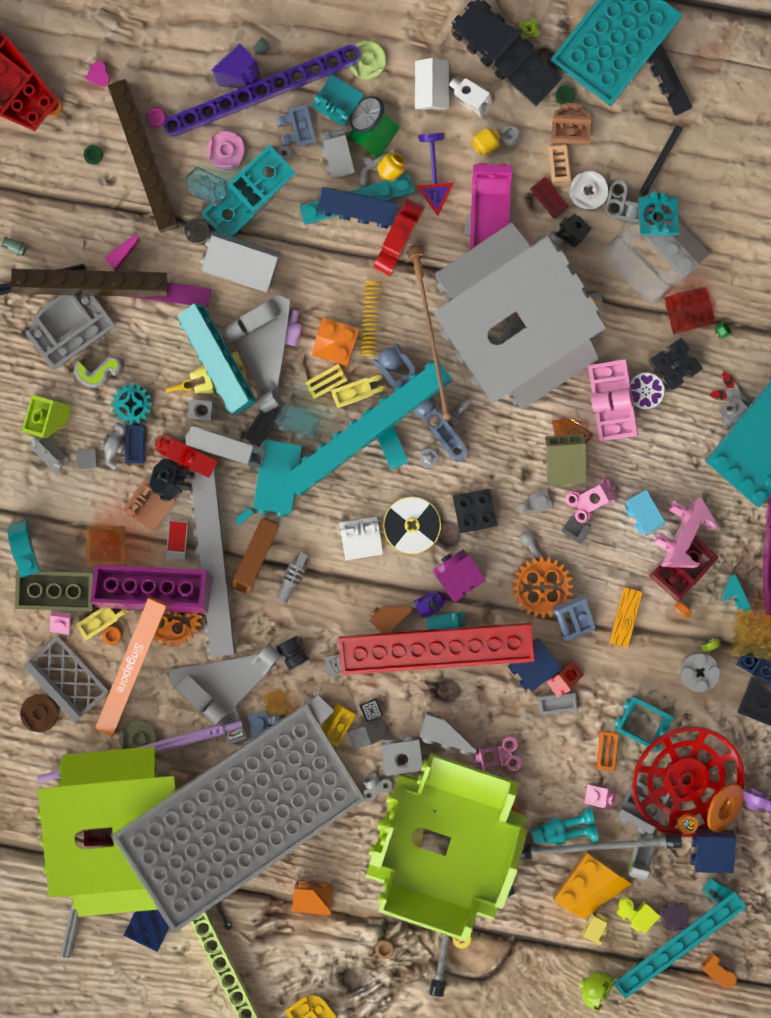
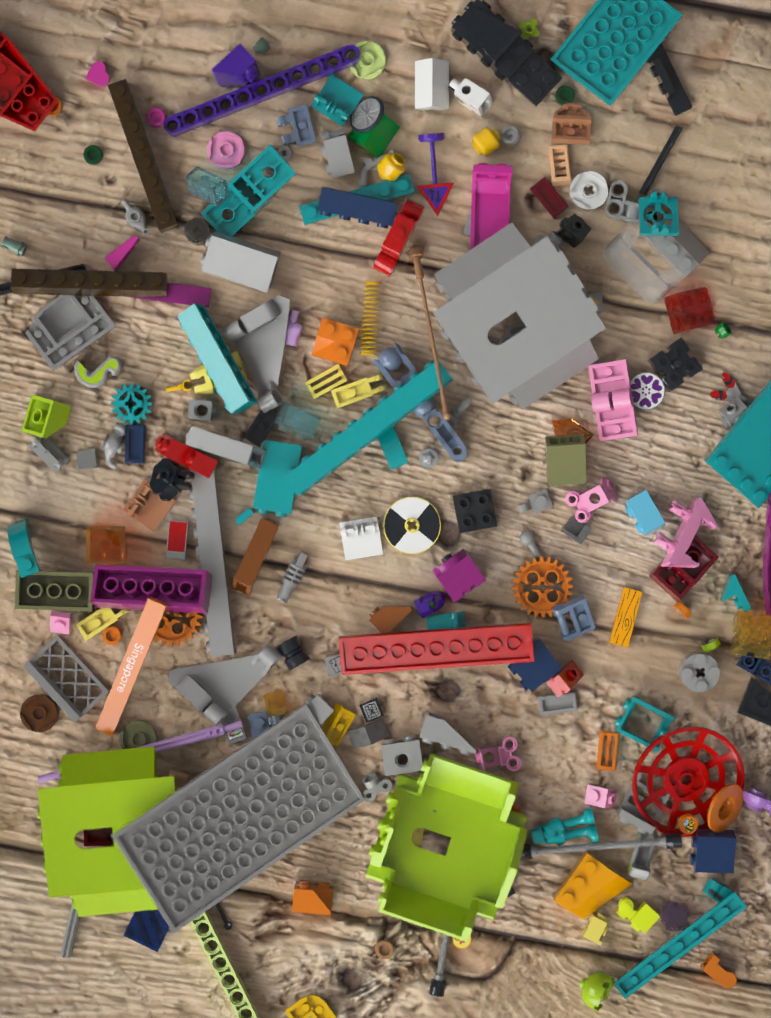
none -> light grey piece [121,198,149,236]

